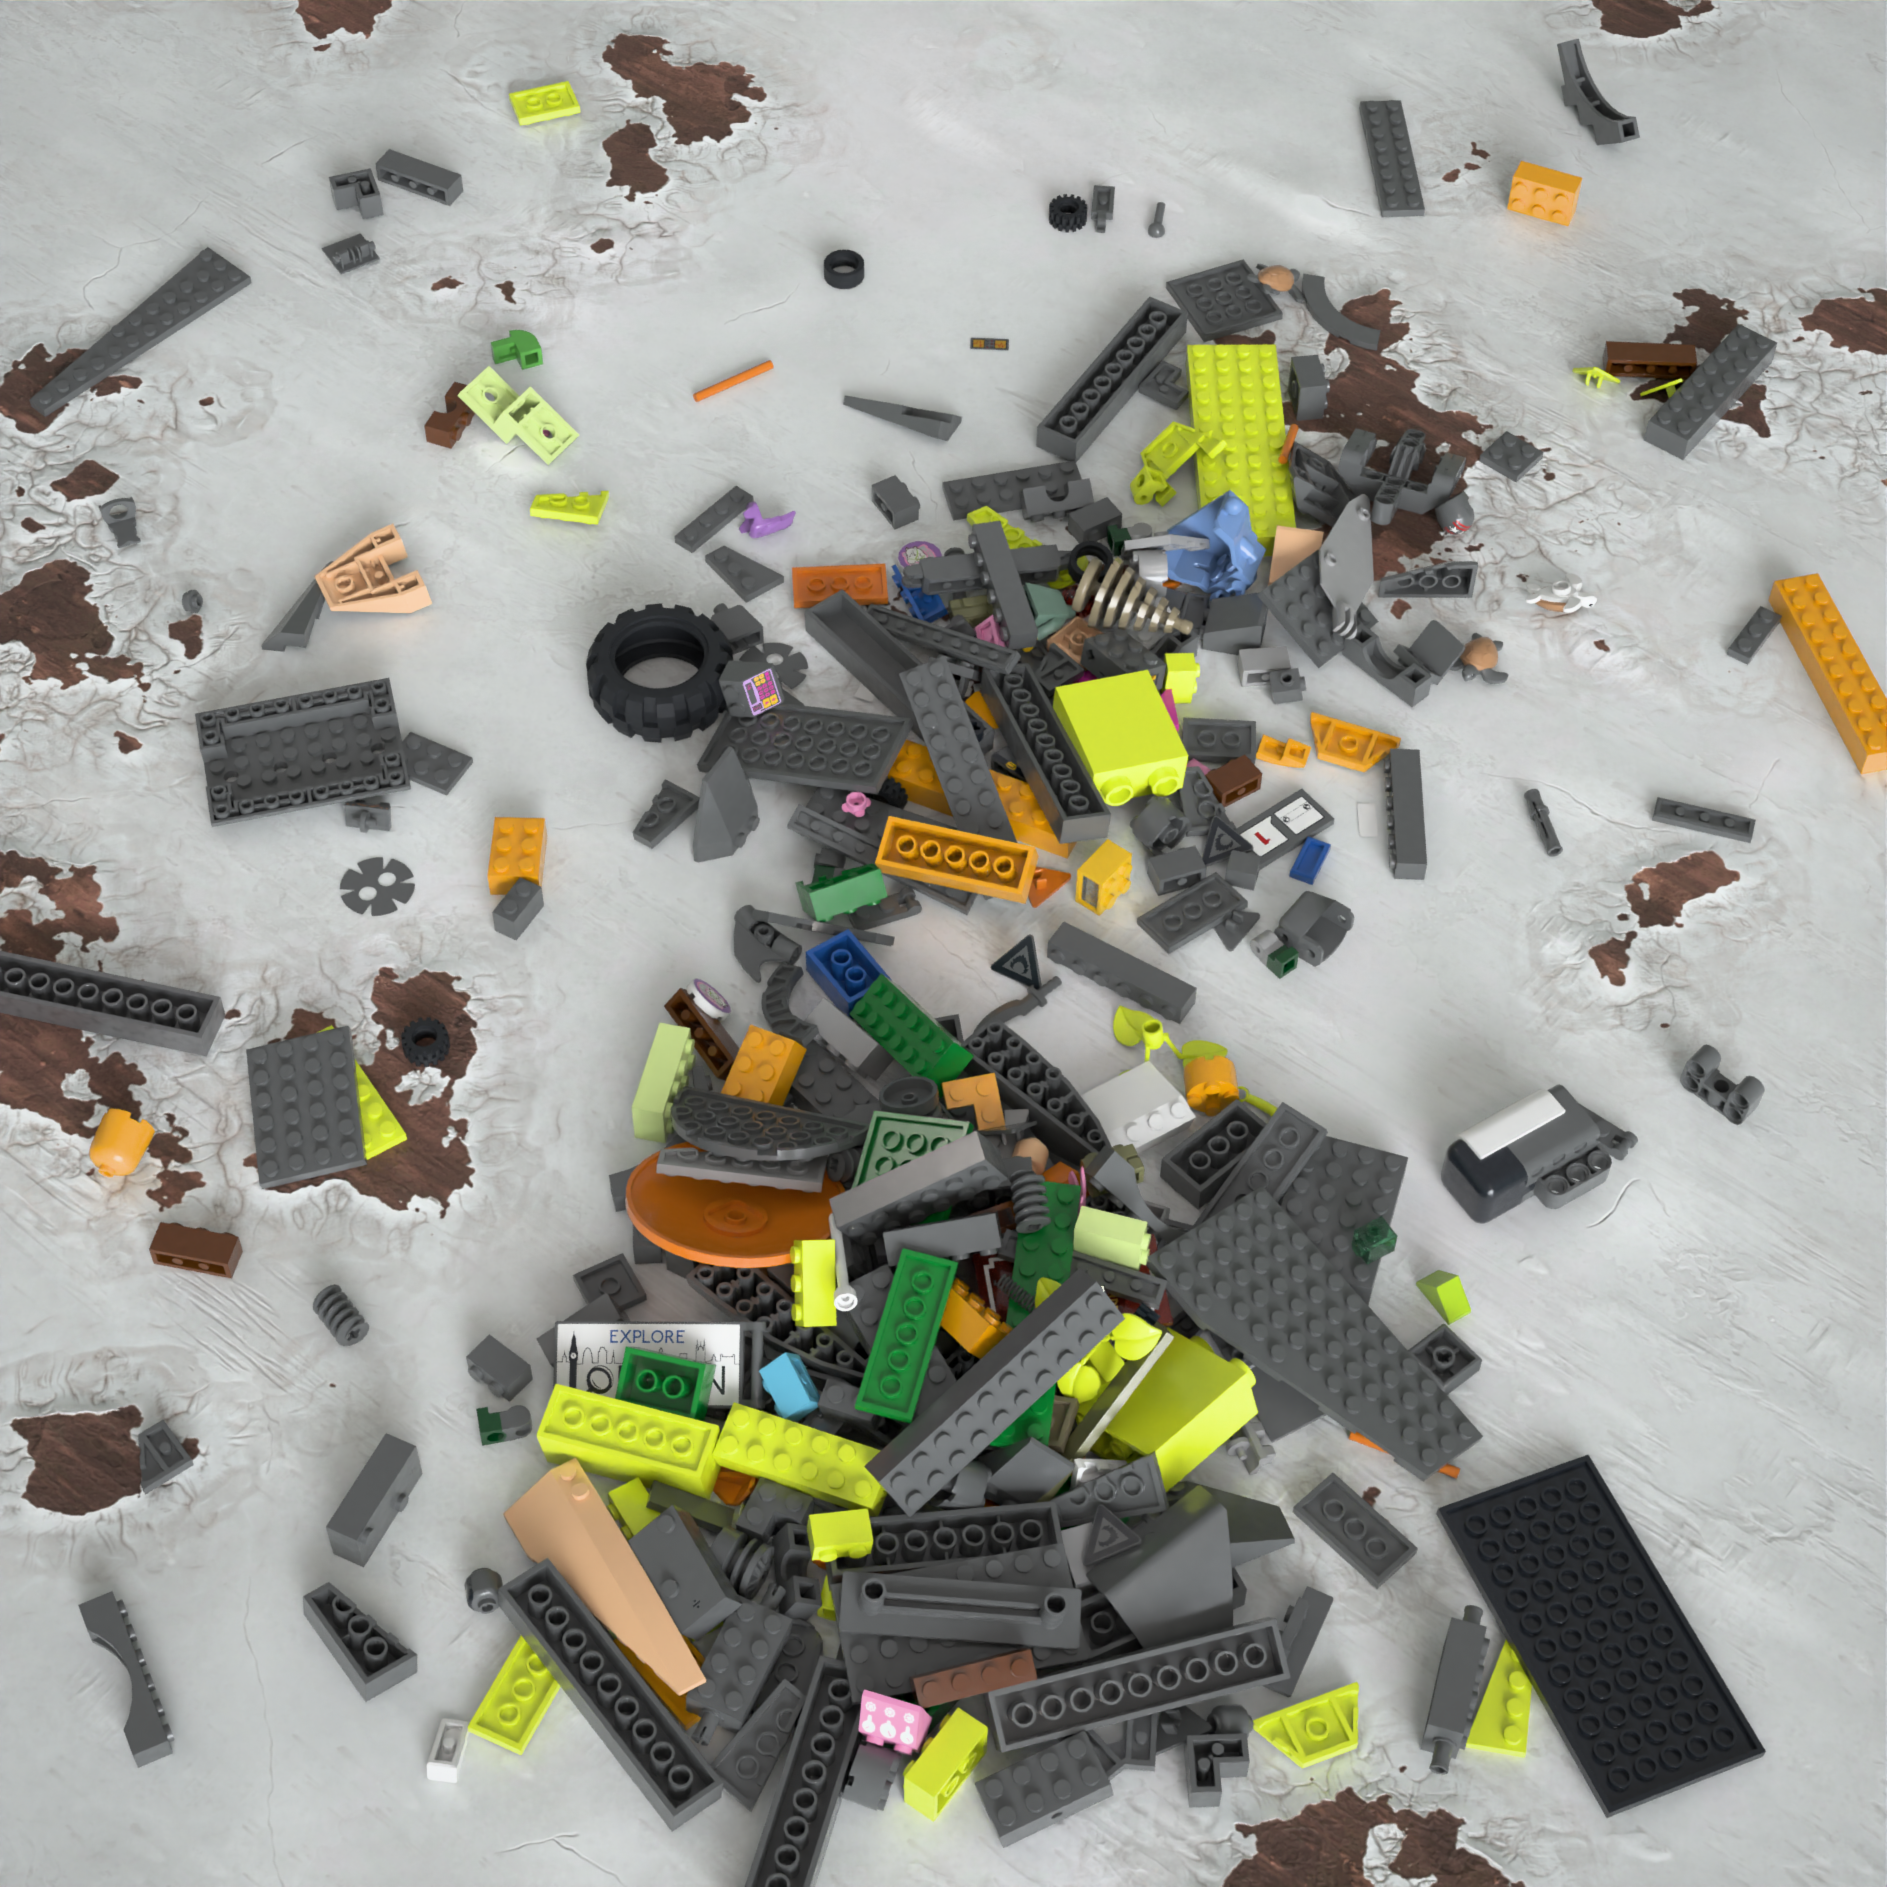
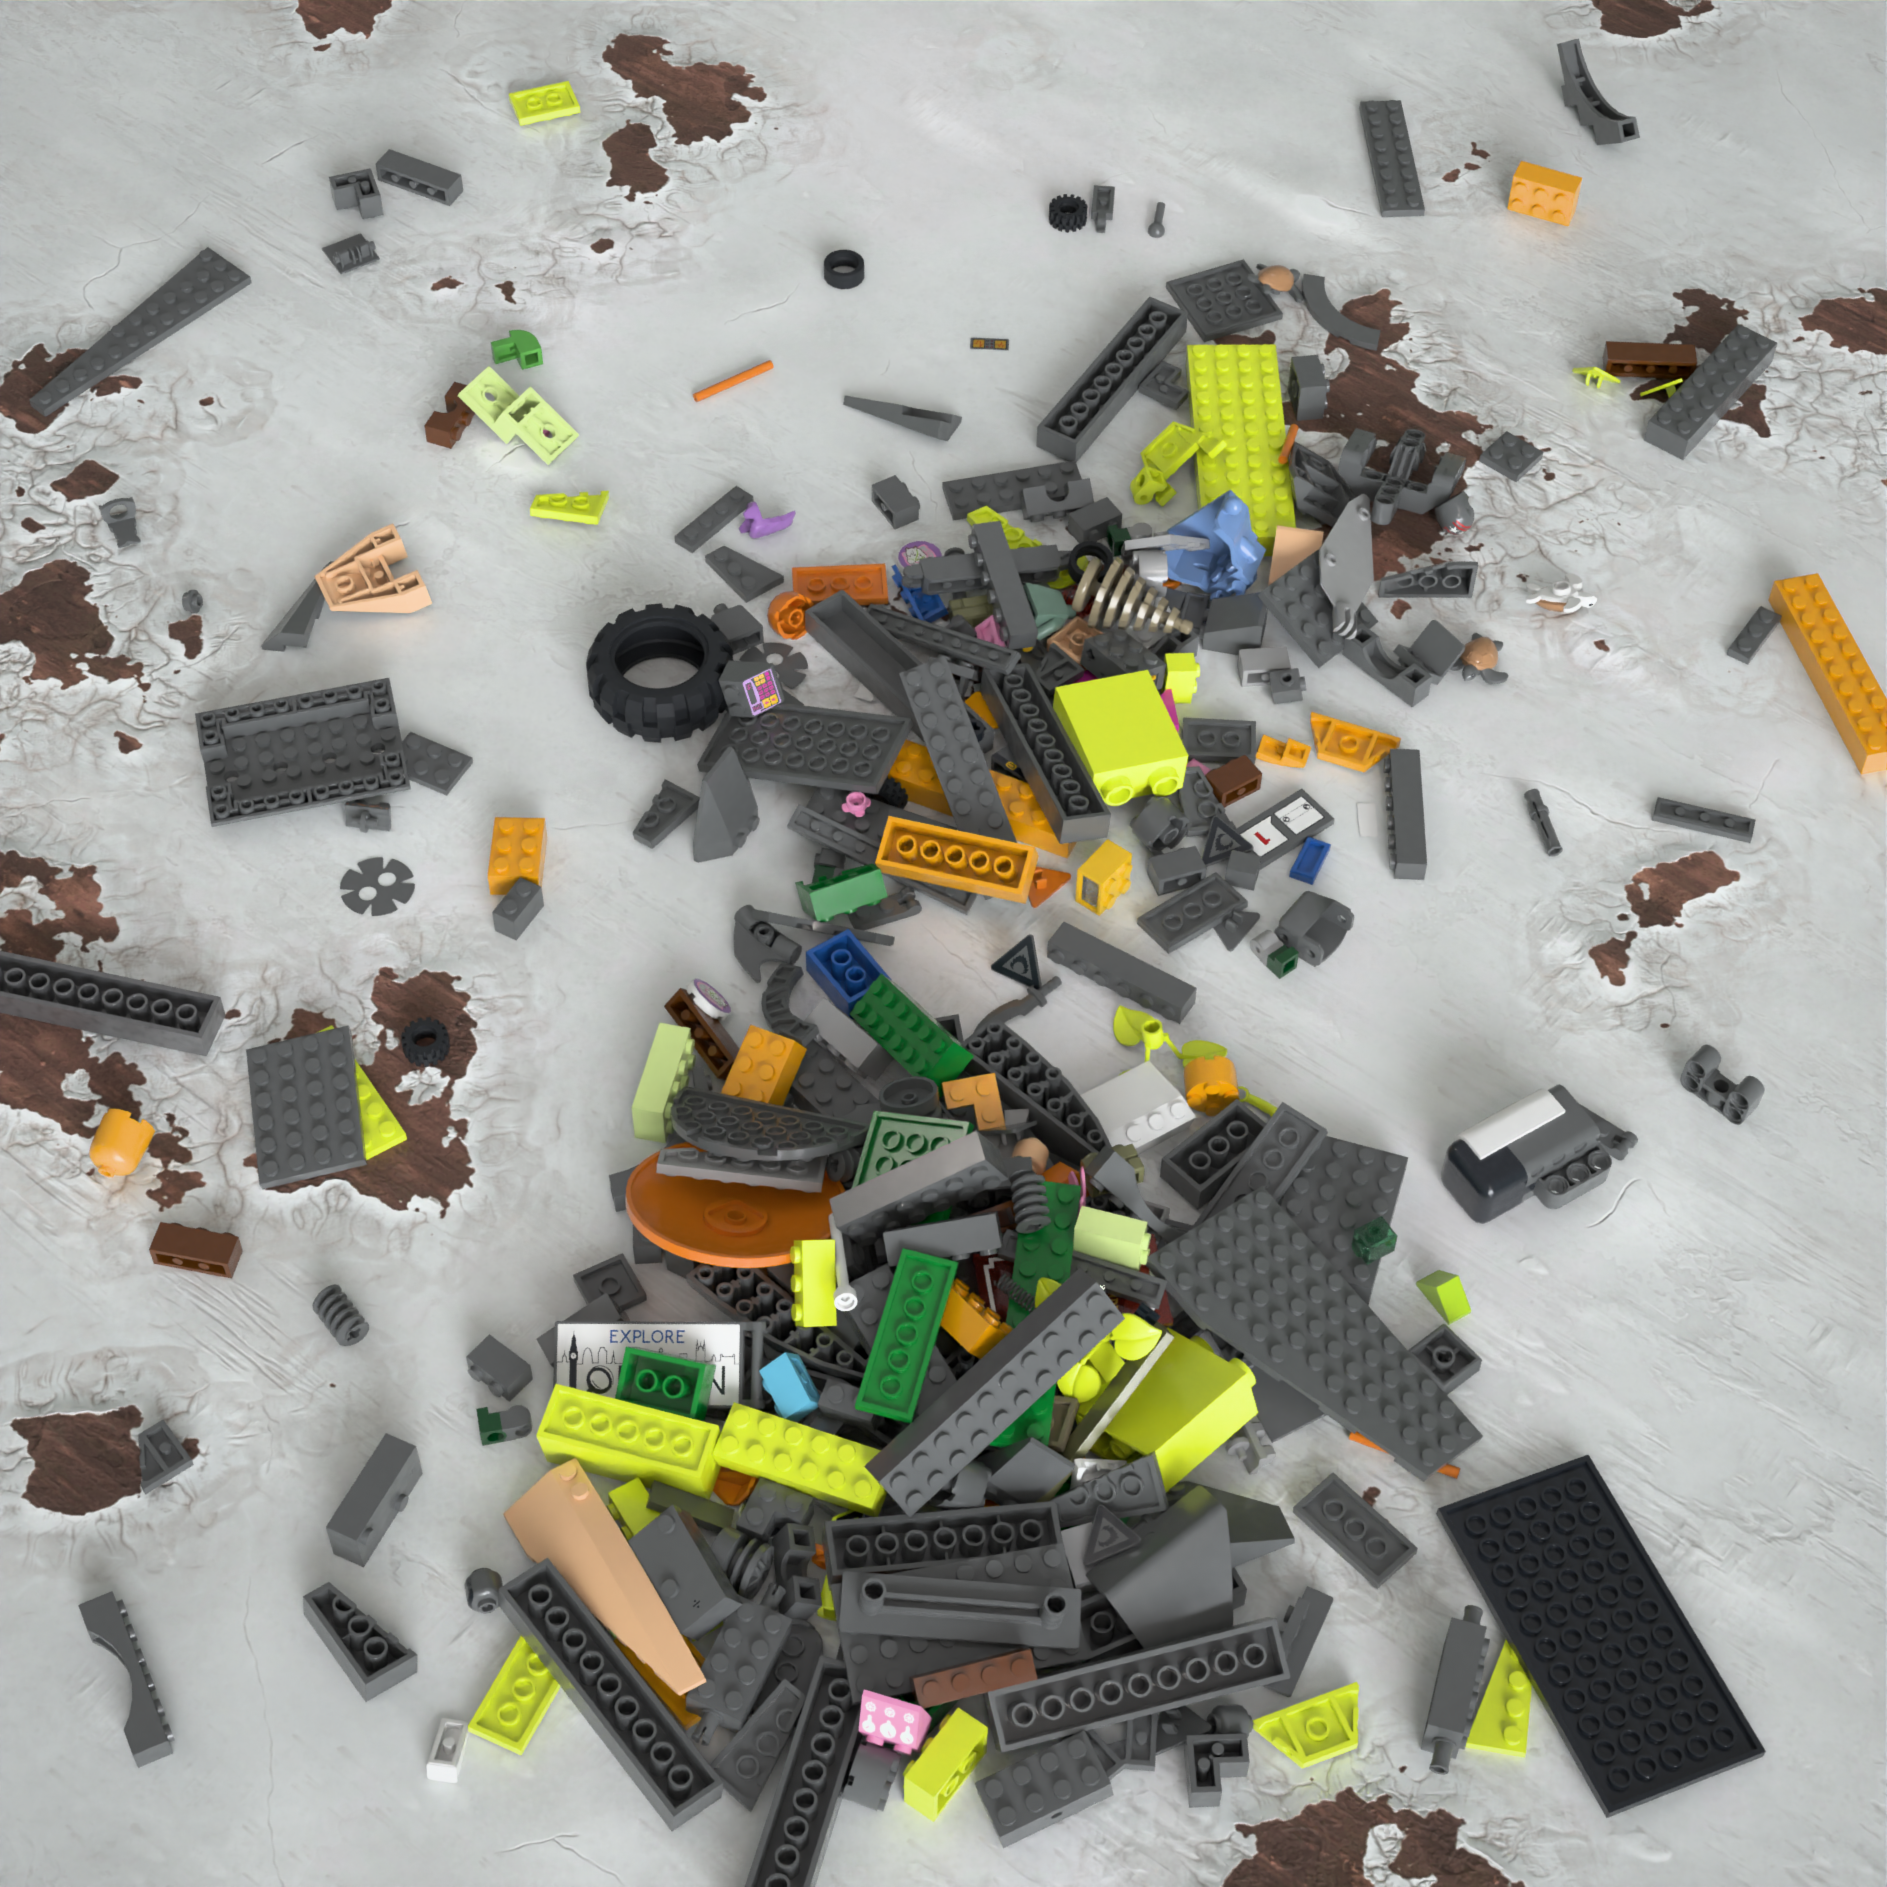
neon yellow brick [807,1508,873,1562] -> none
none -> orange cylinder [767,591,814,640]

